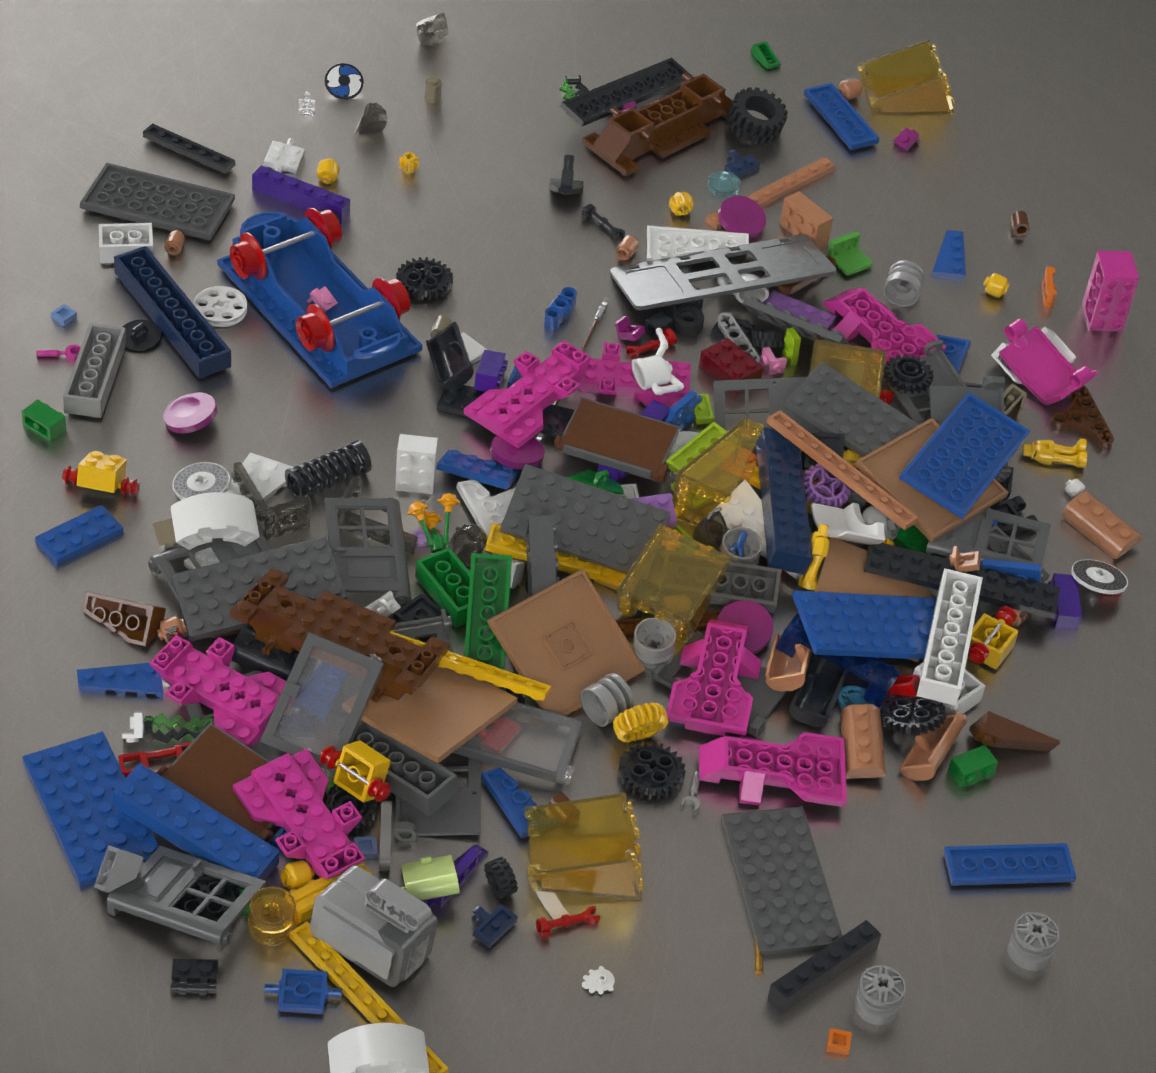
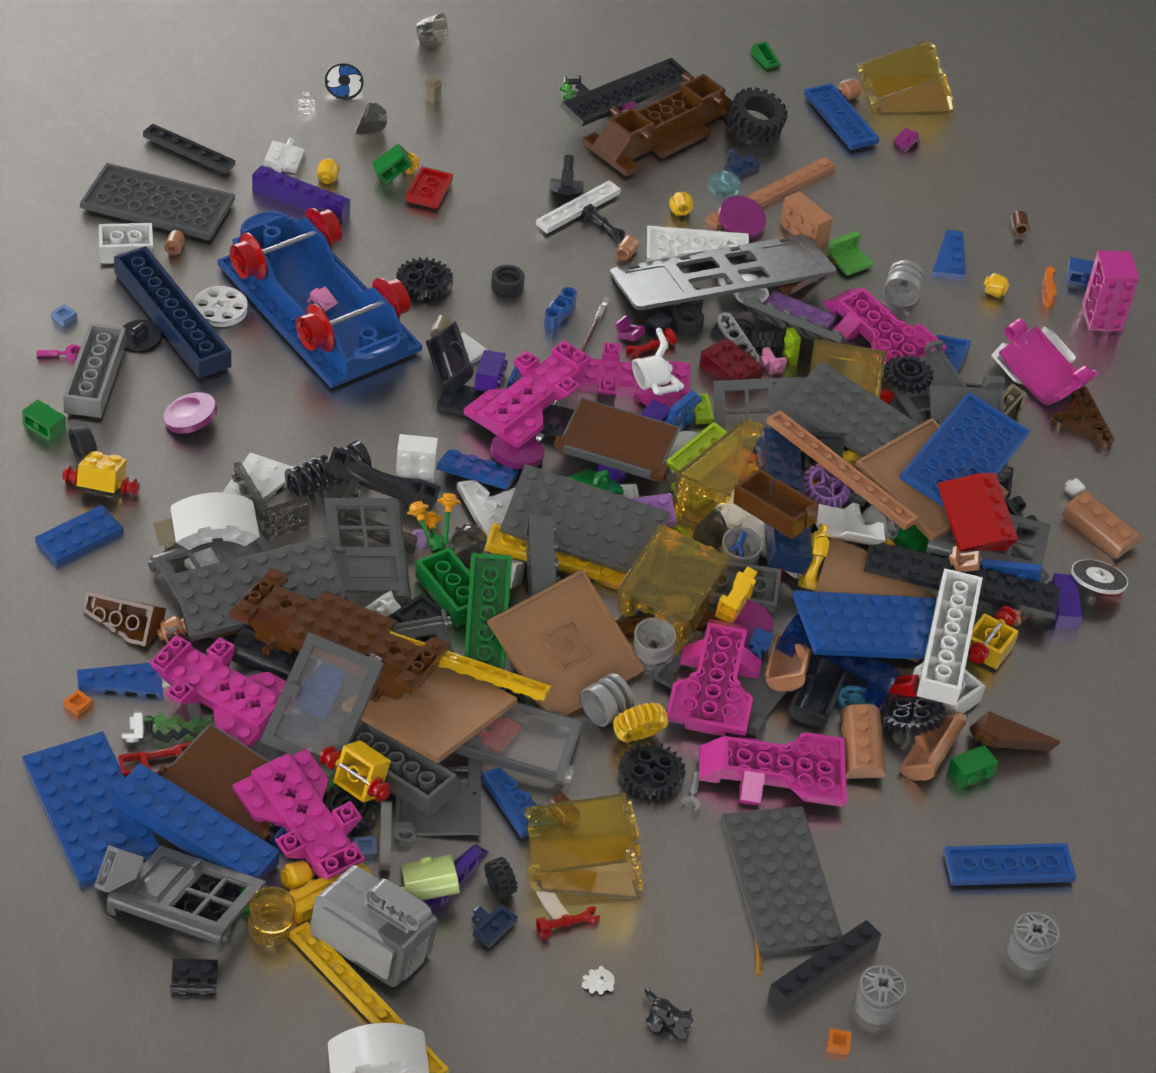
piece [172,462,230,500] -> none
blue plate [264,969,342,1014] -> none
yellow piece [1023,438,1087,469] -> none
none -> orange tile [63,689,93,717]
none -> black tyre [68,424,97,461]
none -> black arch [323,446,441,511]
none -> green brick [372,143,413,184]
none -> red plate [405,166,453,209]
none -> black tyre [491,265,525,296]
none -> white plate [536,181,621,233]
none -> black animal [645,988,694,1039]
none -> yellow hips [715,567,757,623]
none -> reddish brown piece [733,468,819,539]
none -> blue plate [748,627,774,660]
none -> red slope [937,473,1018,551]
none -> blue brick [1066,257,1094,286]

